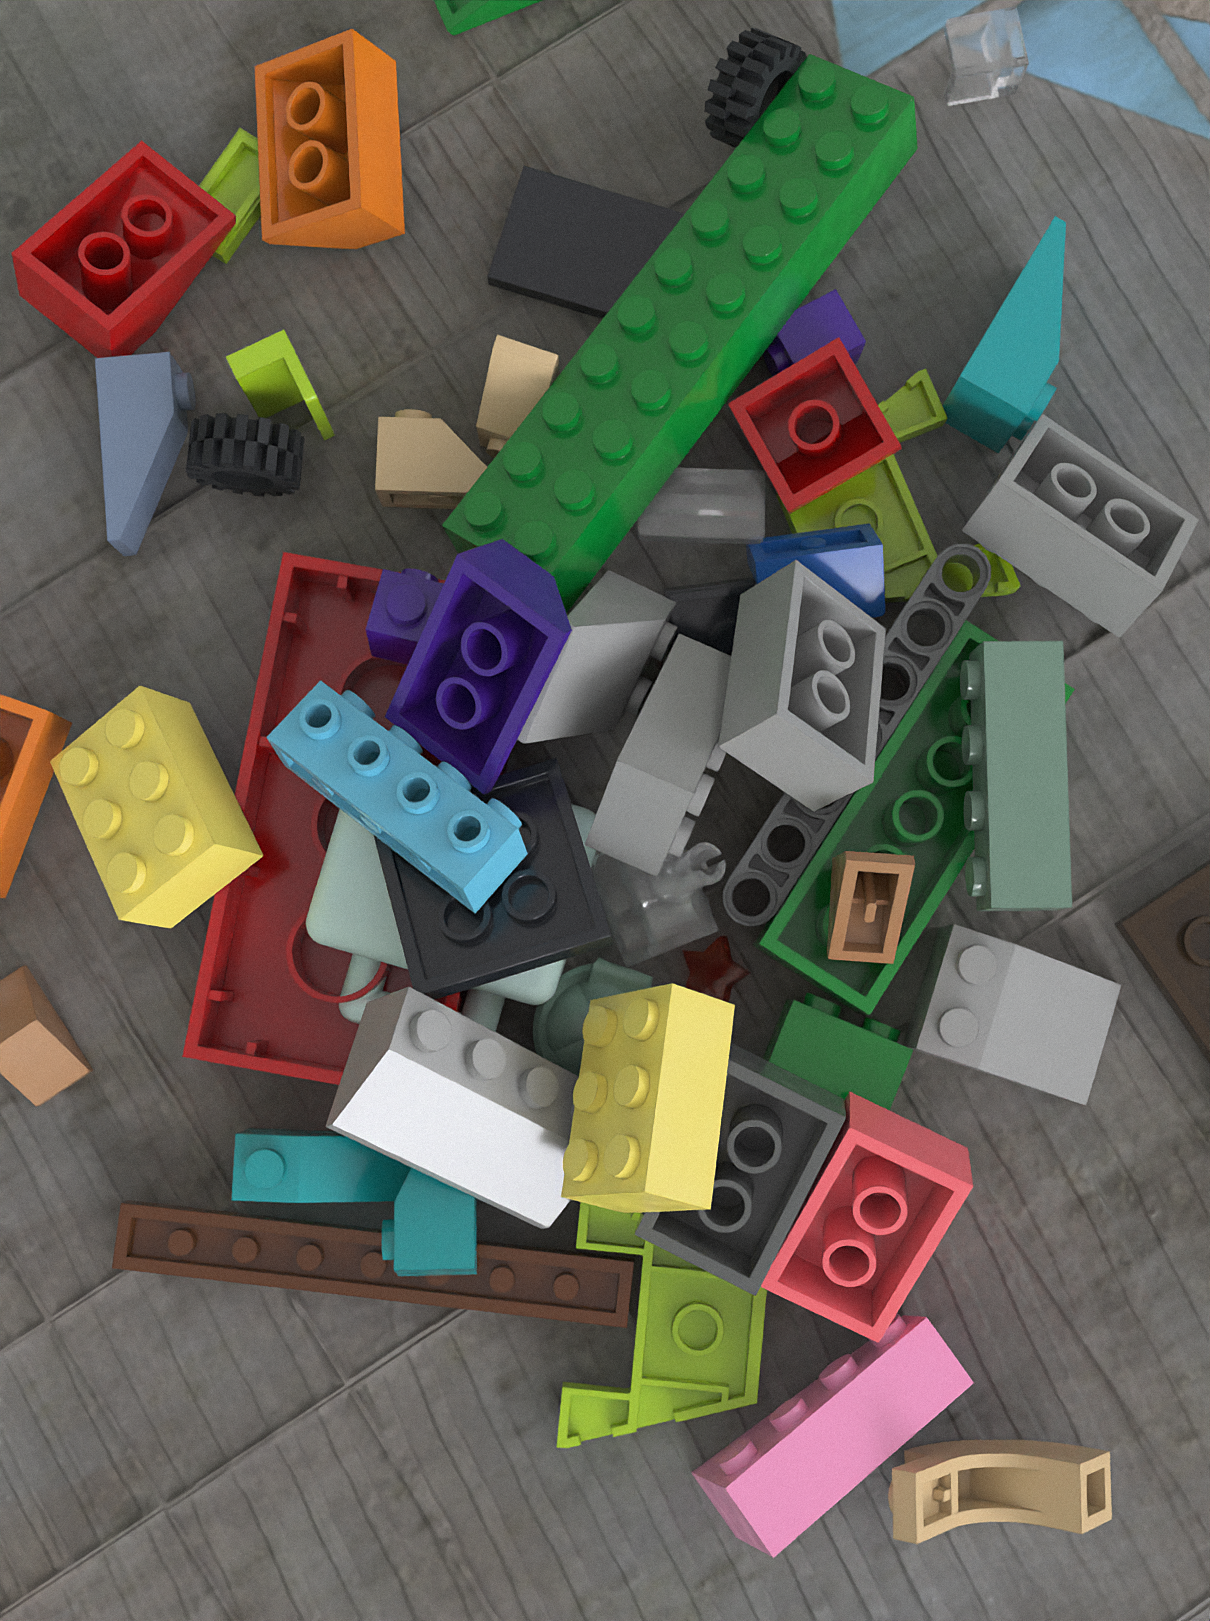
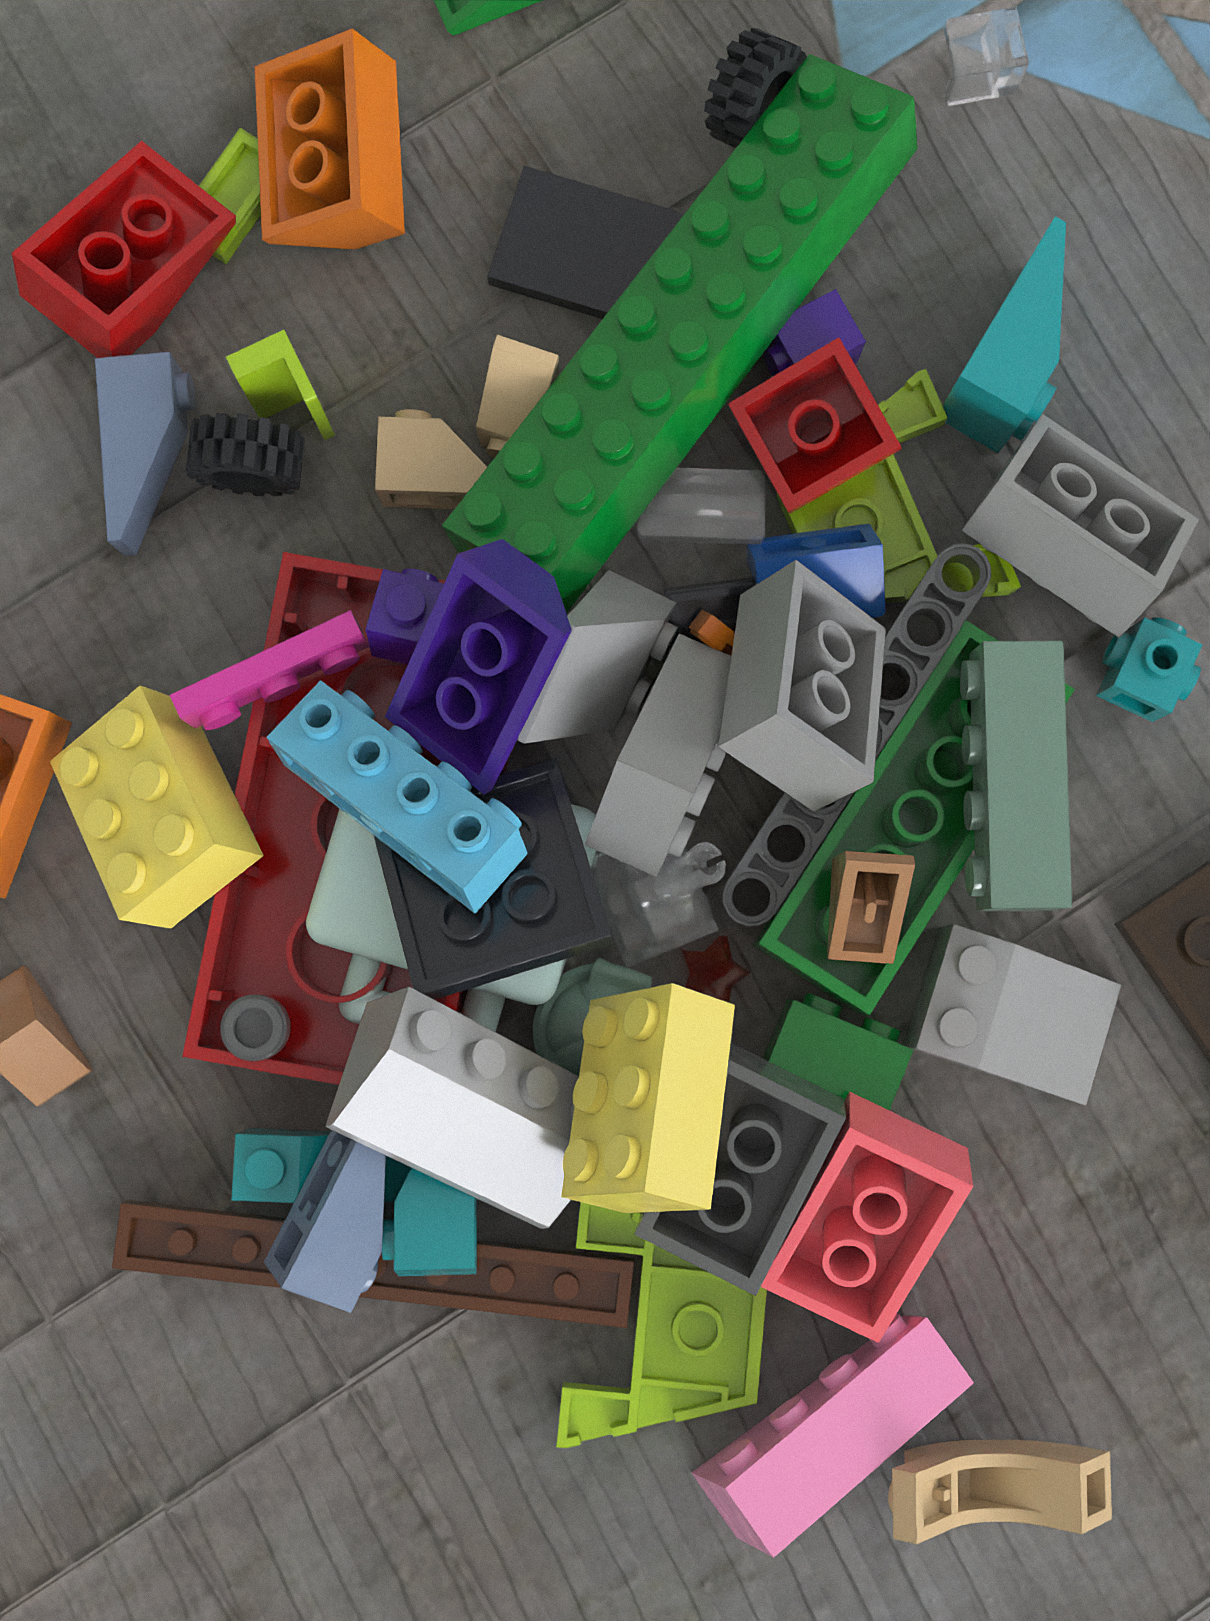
none -> dark pink plate [169,610,369,730]
none -> dark grey tile [221,995,291,1061]
none -> sand blue slope [264,1130,386,1313]
none -> orange tile [689,610,735,656]
none -> teal brick [1096,617,1203,722]

